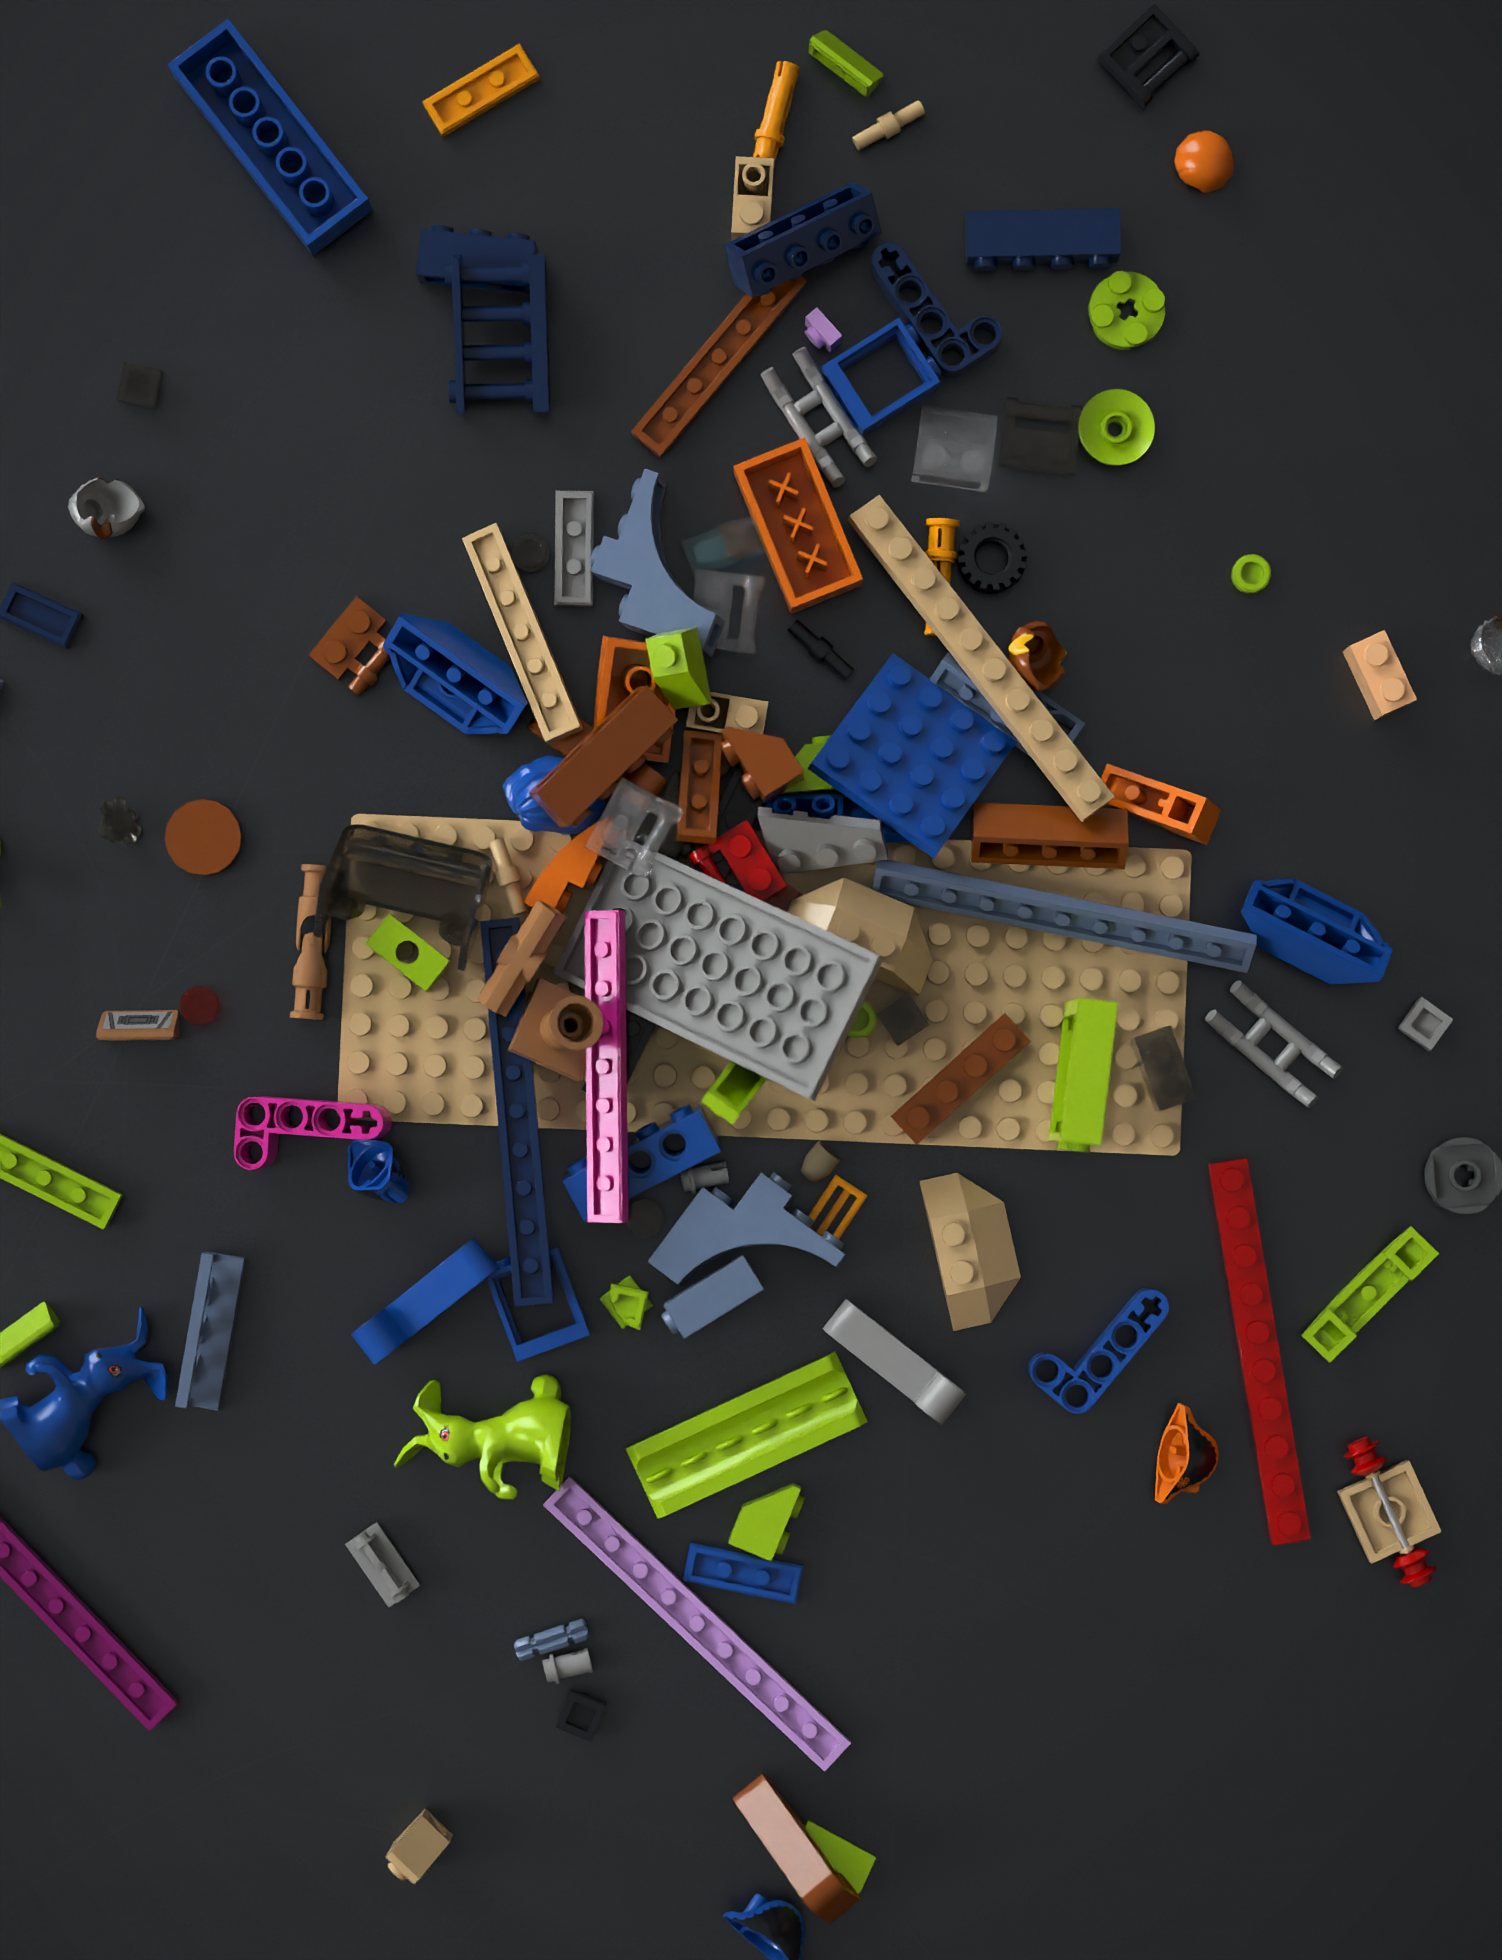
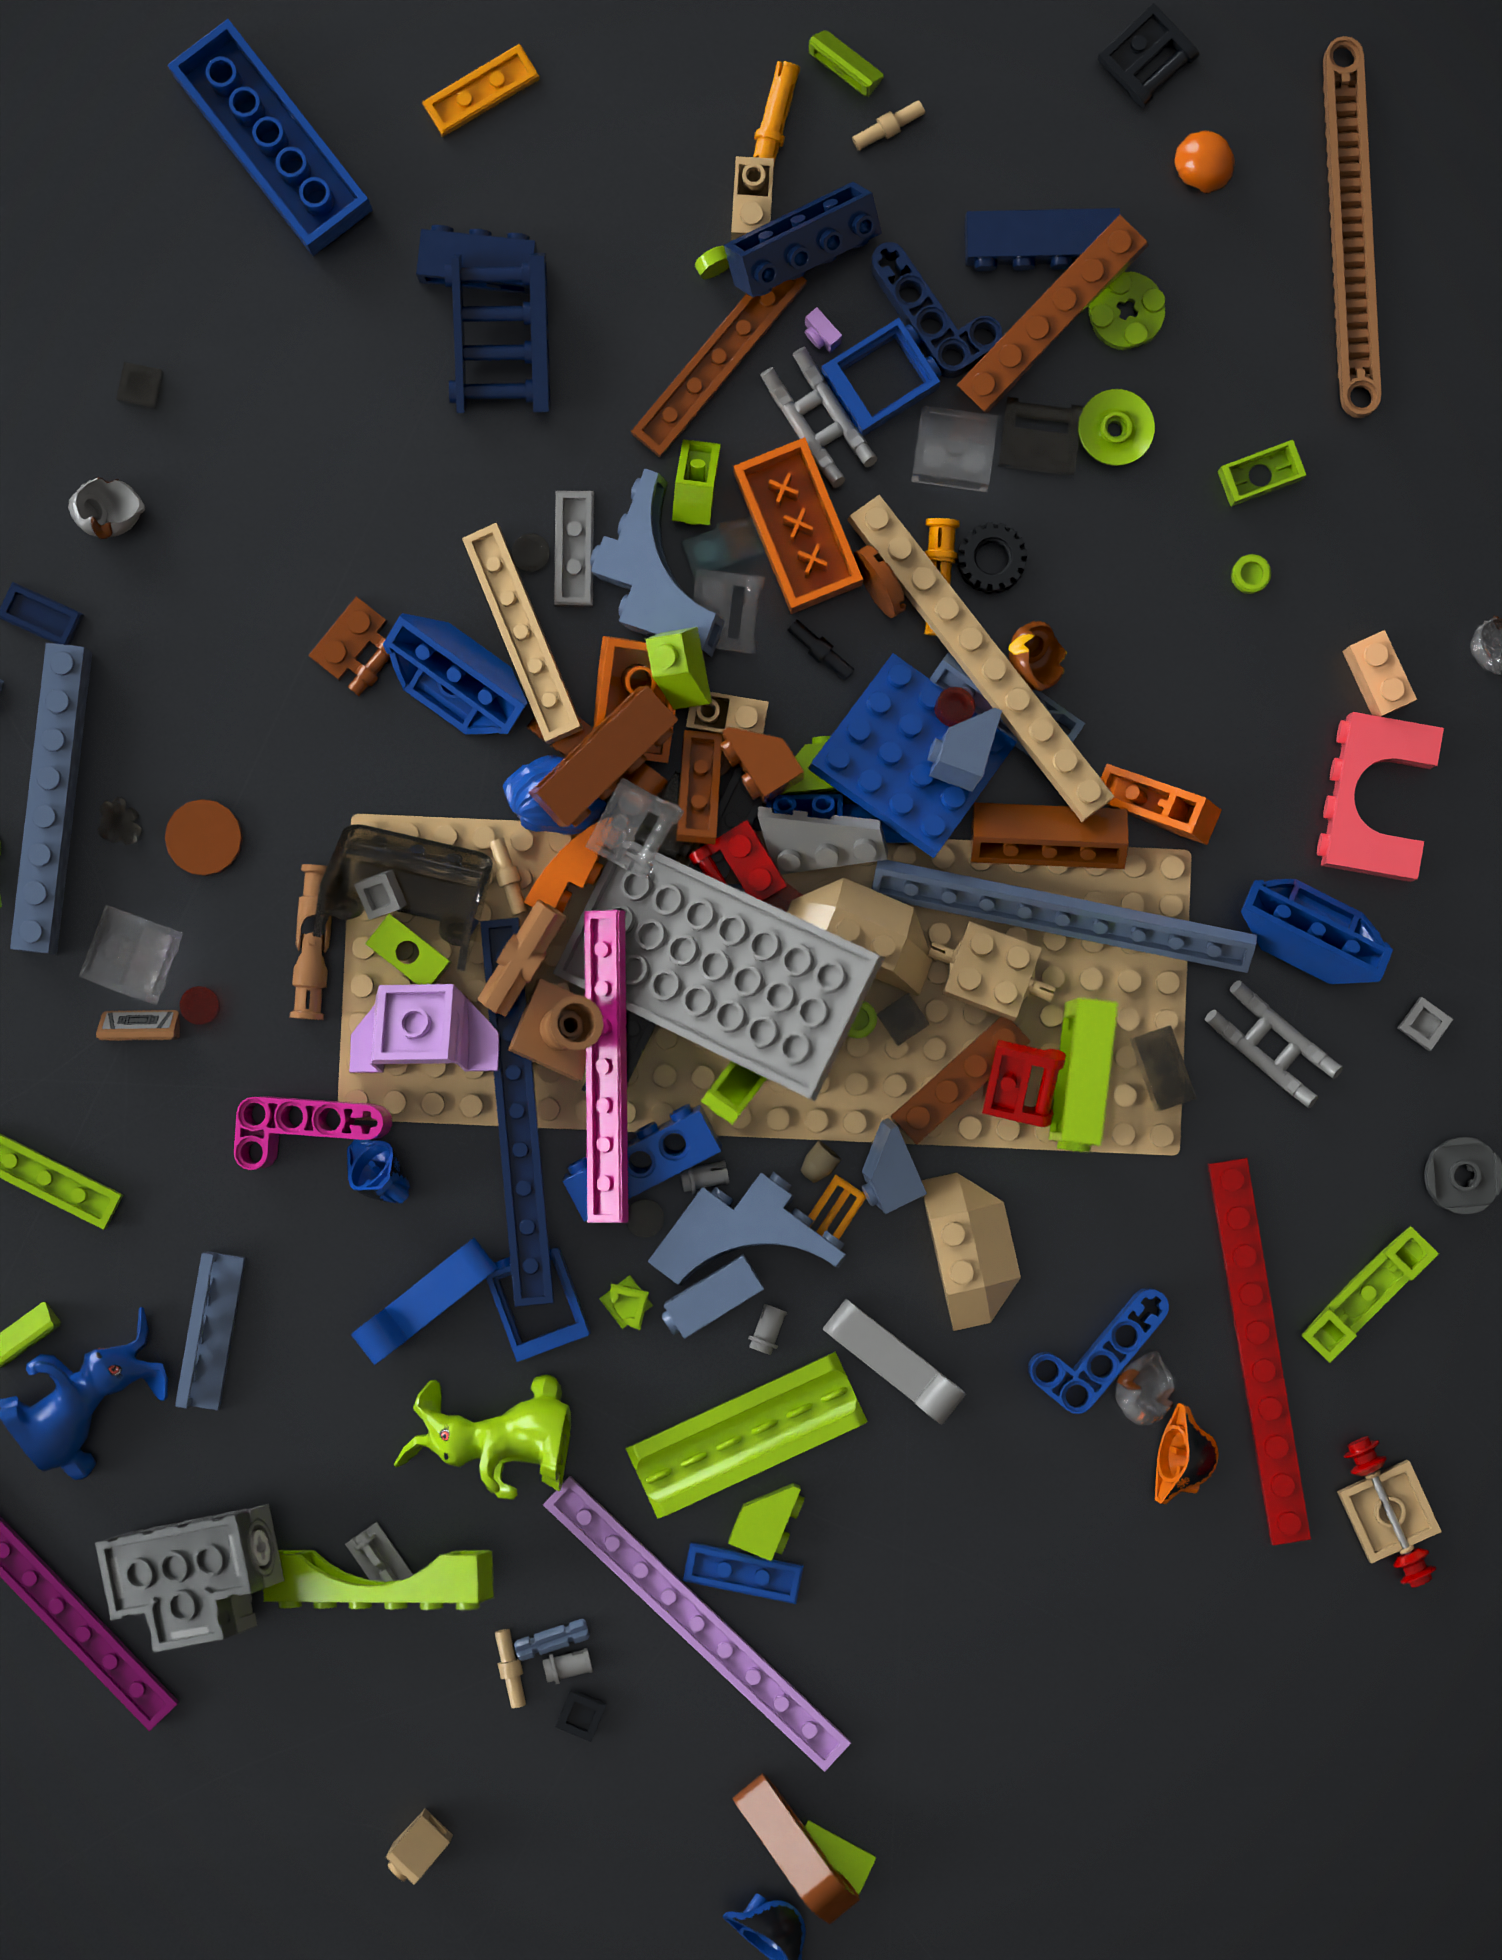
none -> sand blue brick [10,643,92,955]
none -> clear slope [79,905,183,1005]
none -> dark grey piece [96,1504,284,1652]
none -> lime arch [263,1550,494,1610]
none -> lavender piece [349,984,500,1073]
none -> light grey plate [354,869,407,920]
none -> tan bar [495,1629,526,1708]
none -> lime slope [672,439,721,525]
none -> lime tile [695,246,729,279]
none -> light grey pin [748,1304,788,1355]
none -> dark orange tile [854,545,906,618]
none -> sand blue slope [862,1118,927,1214]
none -> sand blue slope [927,708,1002,792]
none -> tan plate [927,921,1056,1022]
none -> clear red tile [935,687,975,727]
none -> dark orange arch [957,215,1149,414]
none -> red plate [982,1039,1066,1127]
none -> clear hair [1115,1351,1175,1426]
none -> lime piece [1217,440,1306,507]
none -> coral arch [1317,712,1444,882]
none -> medium nougat gear [1323,36,1381,418]

